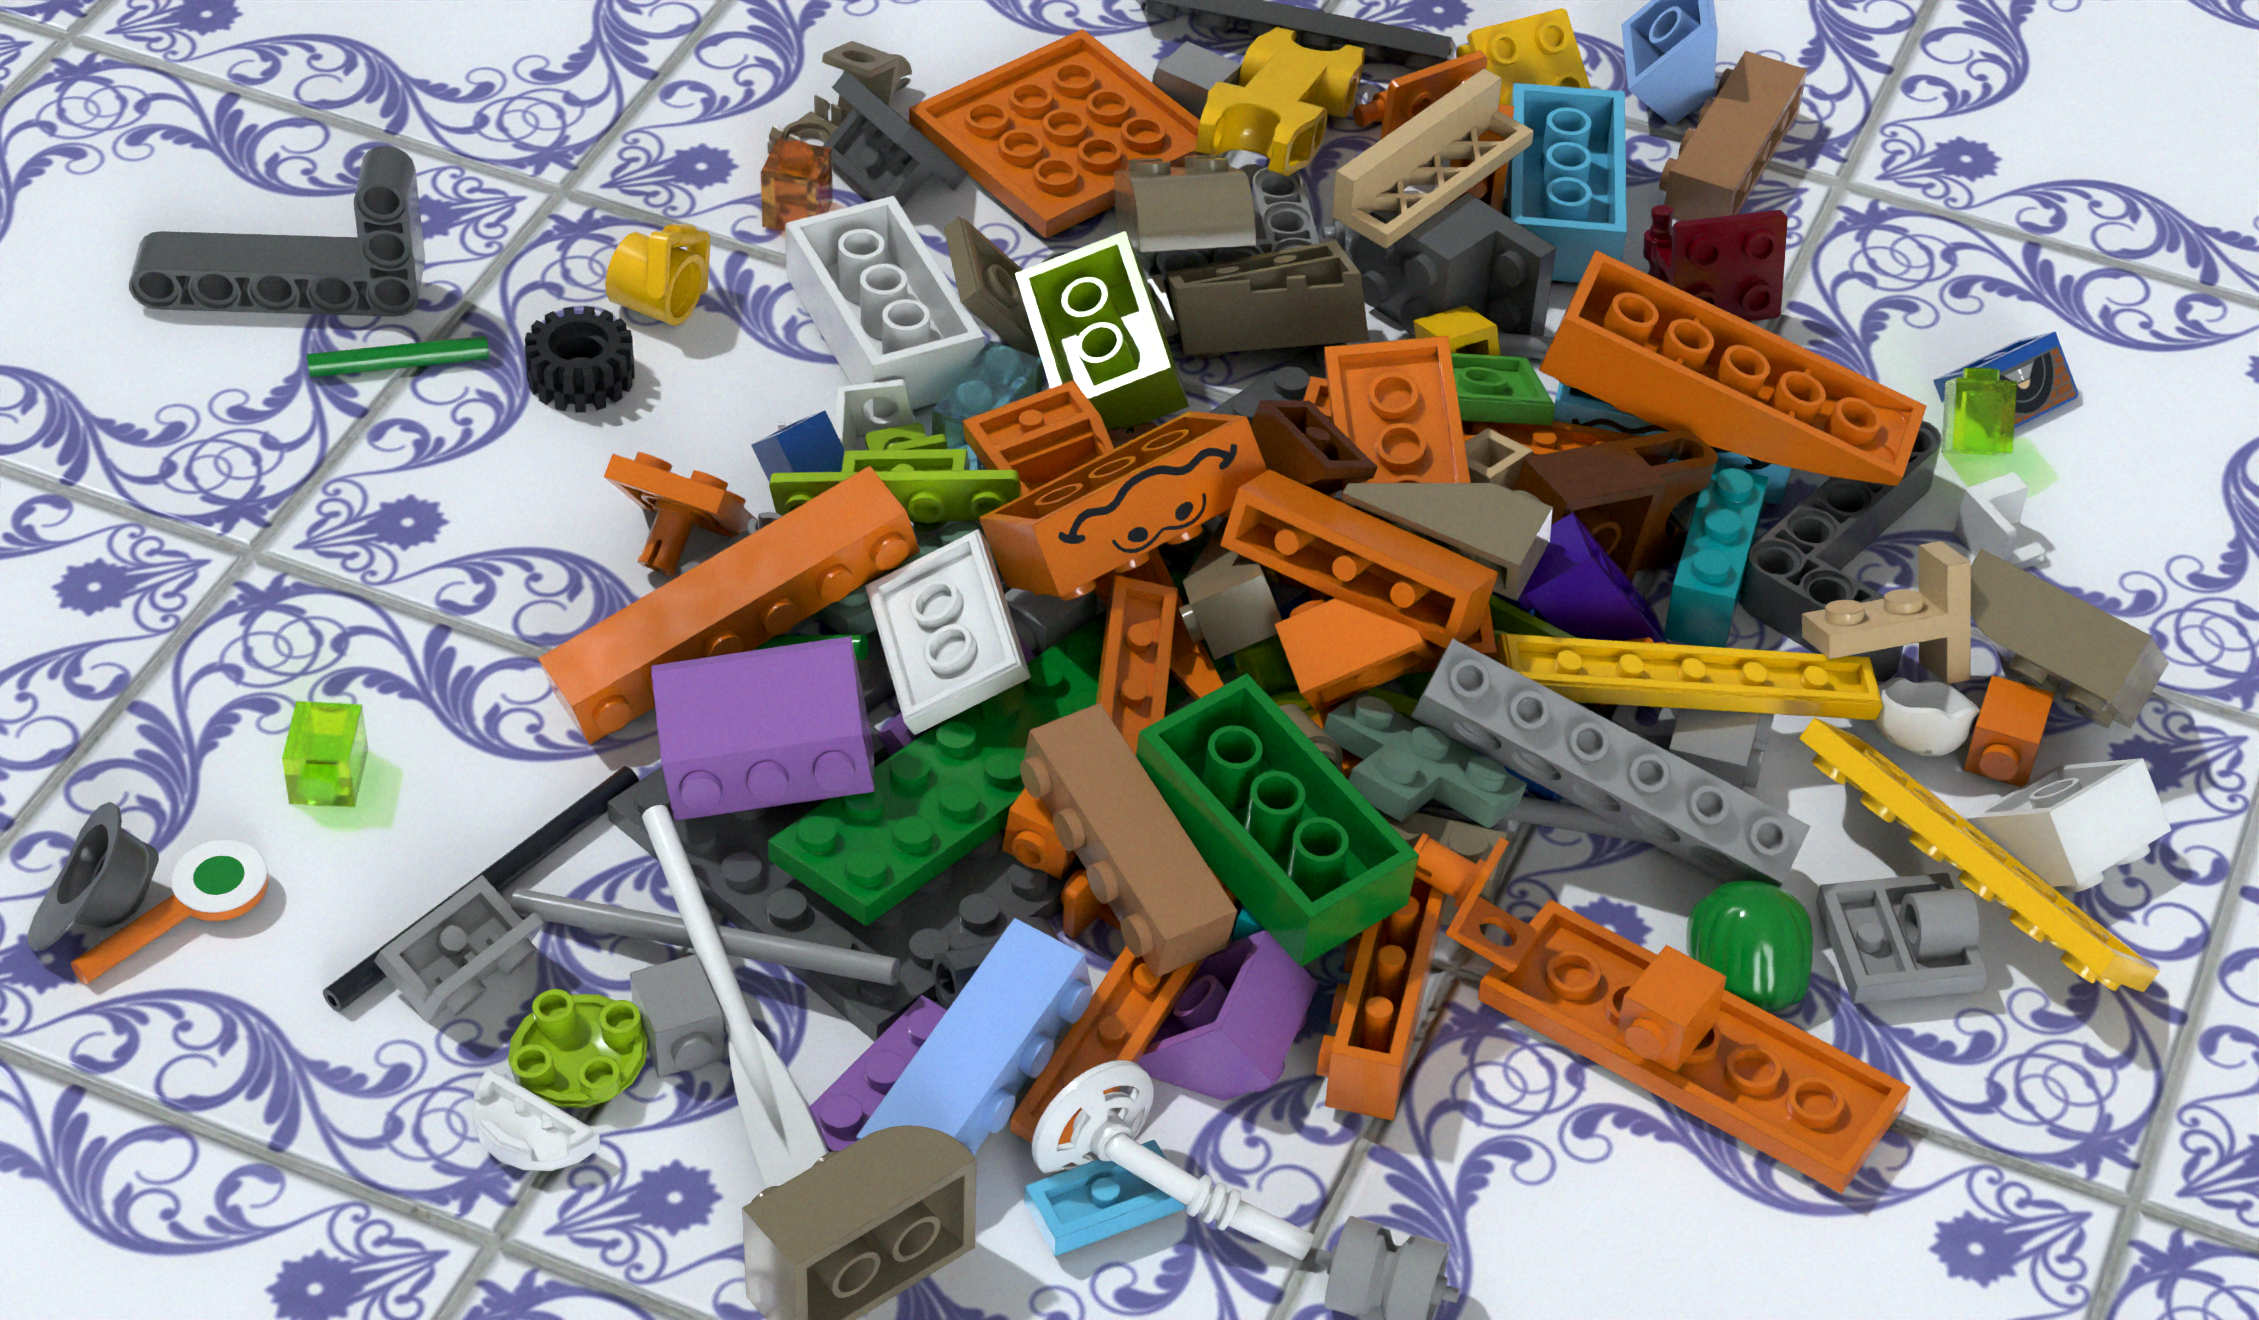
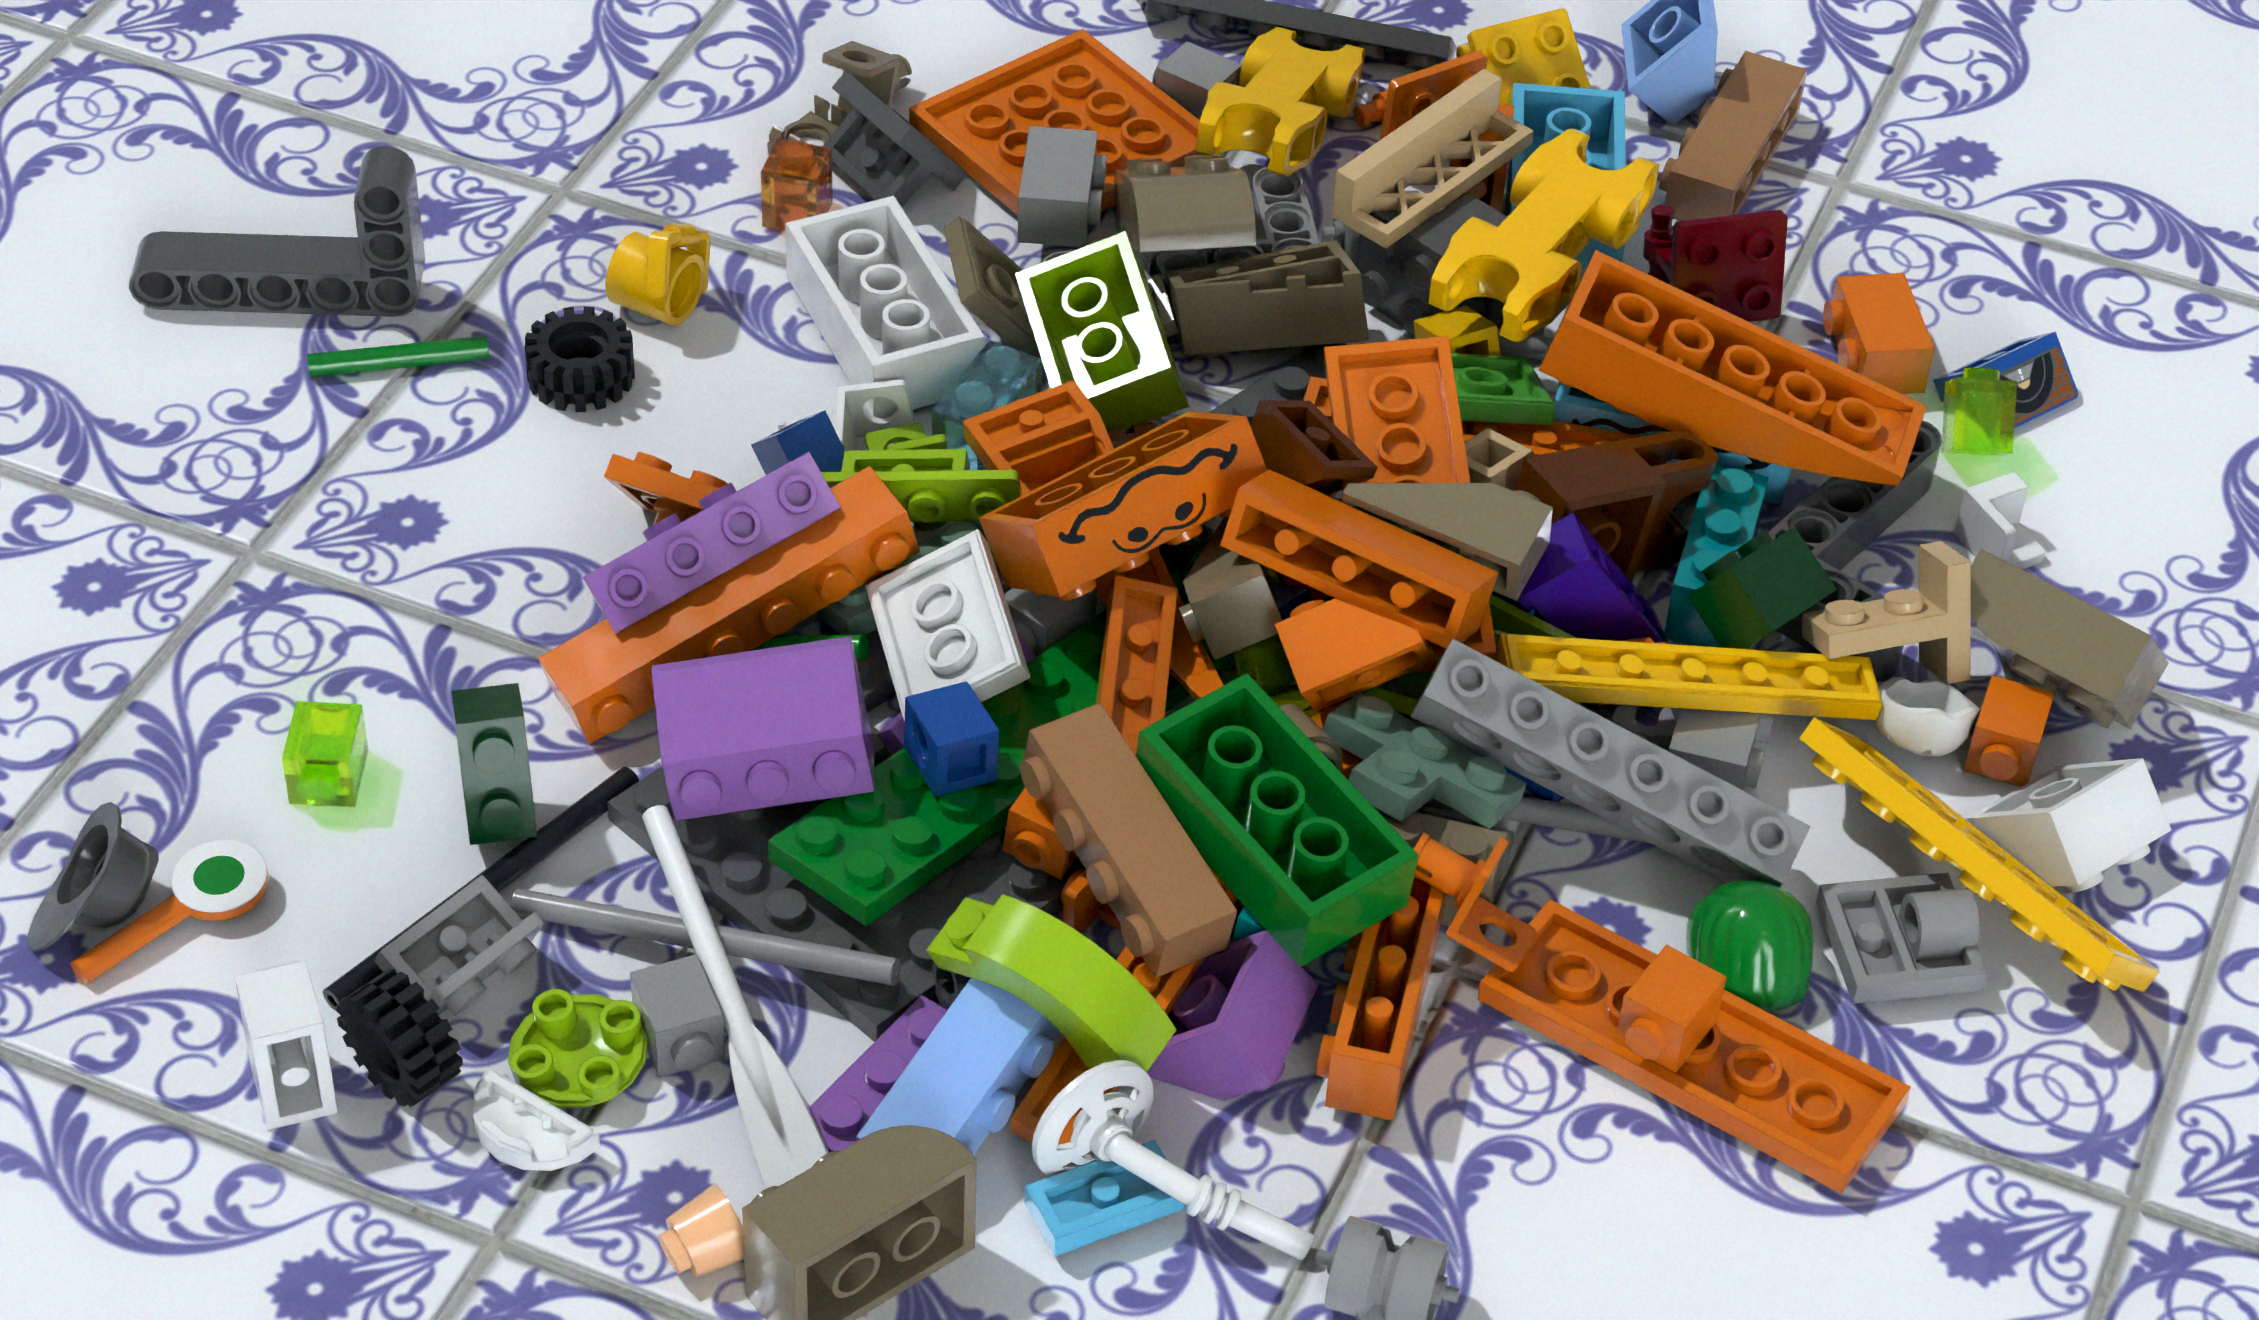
none -> white brick [234,959,338,1130]
none -> black tyre [336,969,463,1107]
none -> dark green brick [451,683,537,845]
none -> medium lavender bracket [583,452,841,634]
none -> light nougat hat [658,1184,744,1277]
none -> blue brick [904,681,999,797]
none -> lime arch [926,894,1177,1072]
none -> light grey brick [1017,126,1107,247]
none -> yellow piece [1428,128,1660,342]
none -> dark green brick [1687,527,1837,649]
none -> orange brick [1823,273,1935,394]

